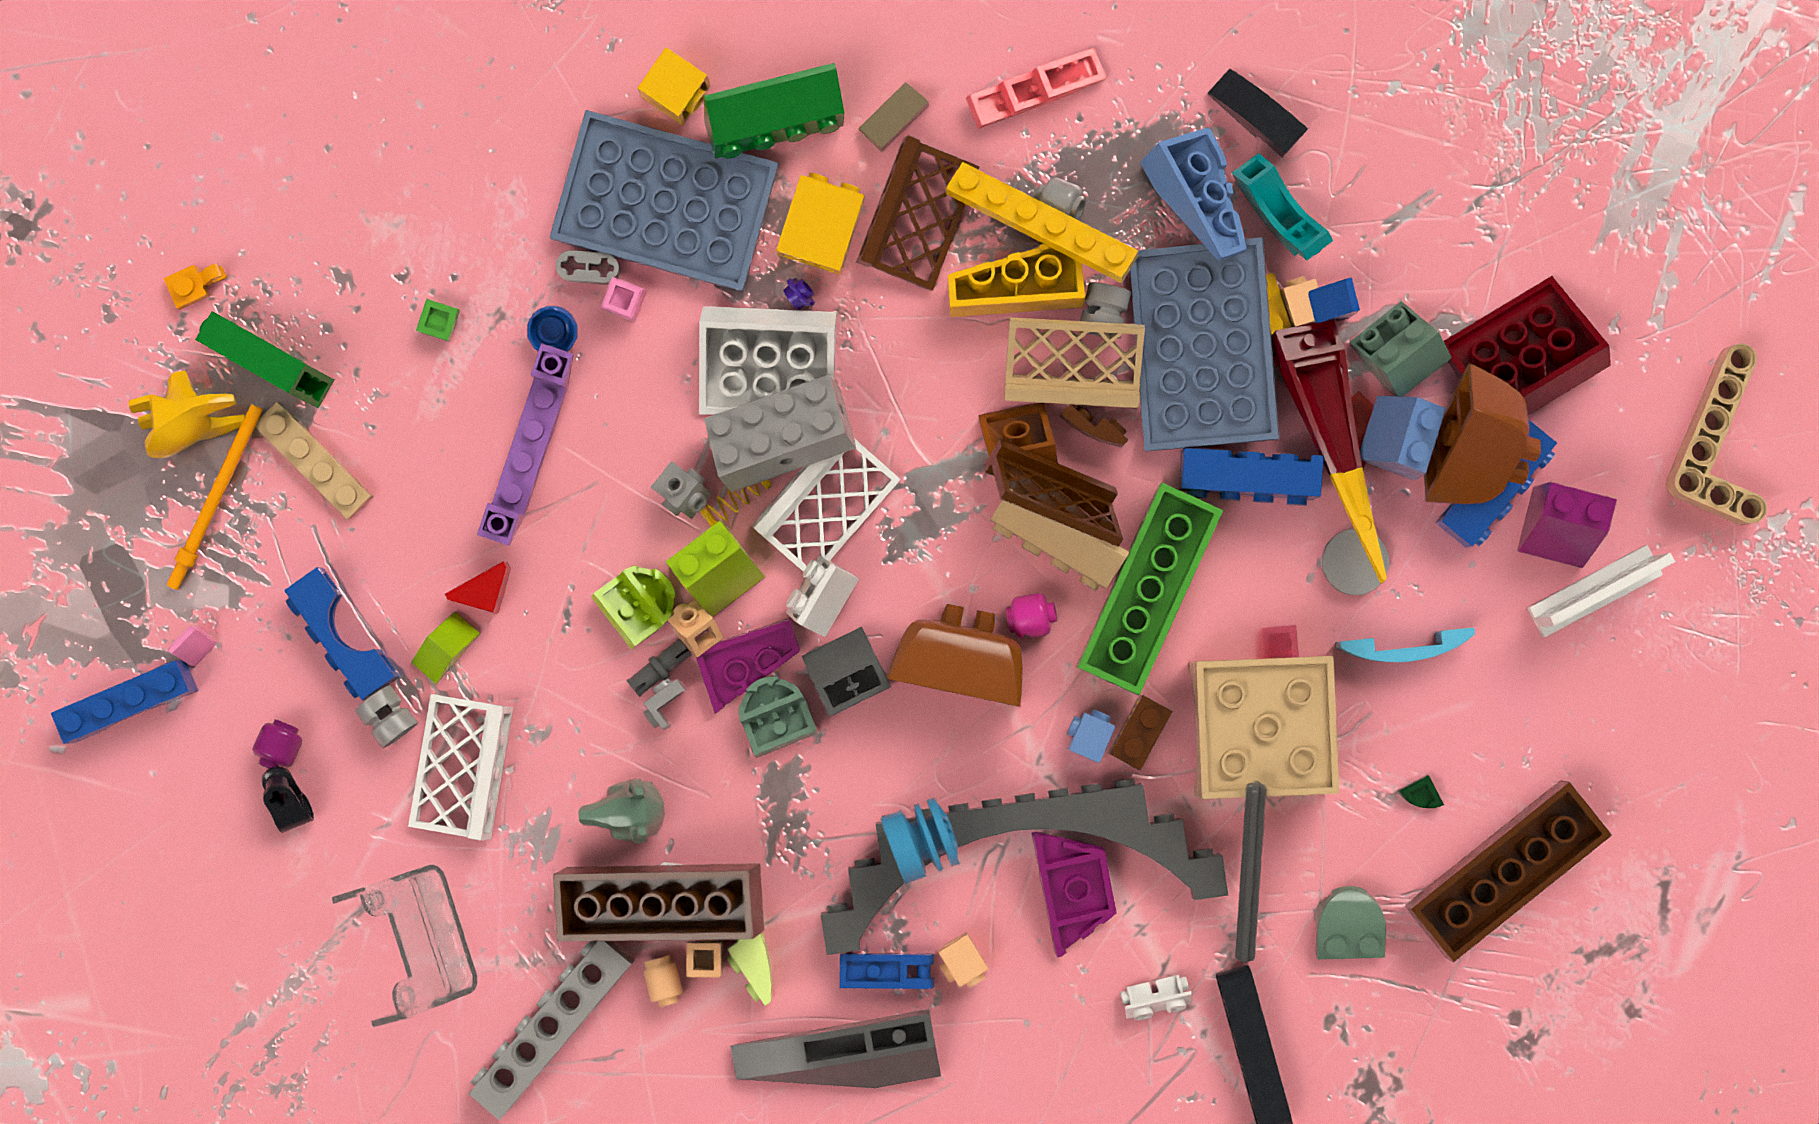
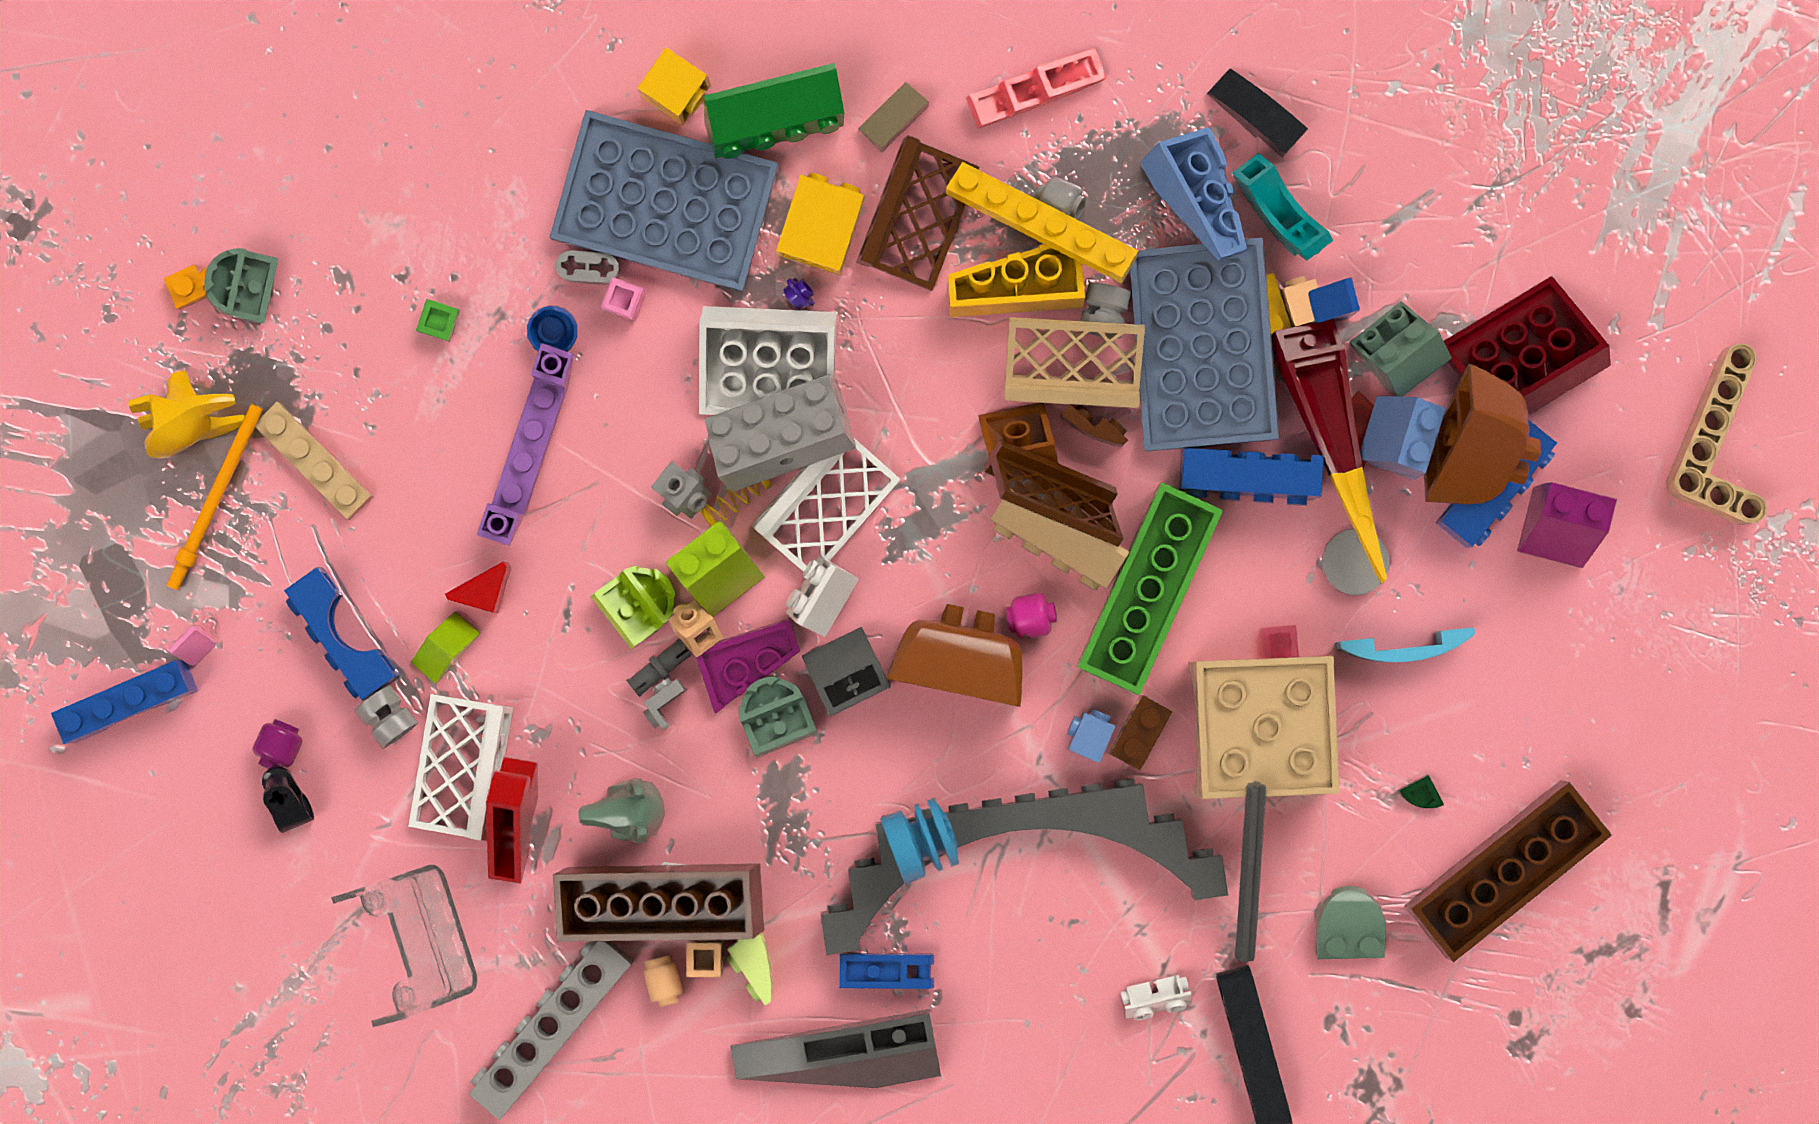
green slope [195,311,335,408] -> none
light nougat brick [938,932,989,988] -> none
magenta wing [1031,832,1117,958] -> none
white fence [1527,545,1675,637] -> none
none -> sand green slope [204,248,279,324]
none -> red brick [486,757,538,884]

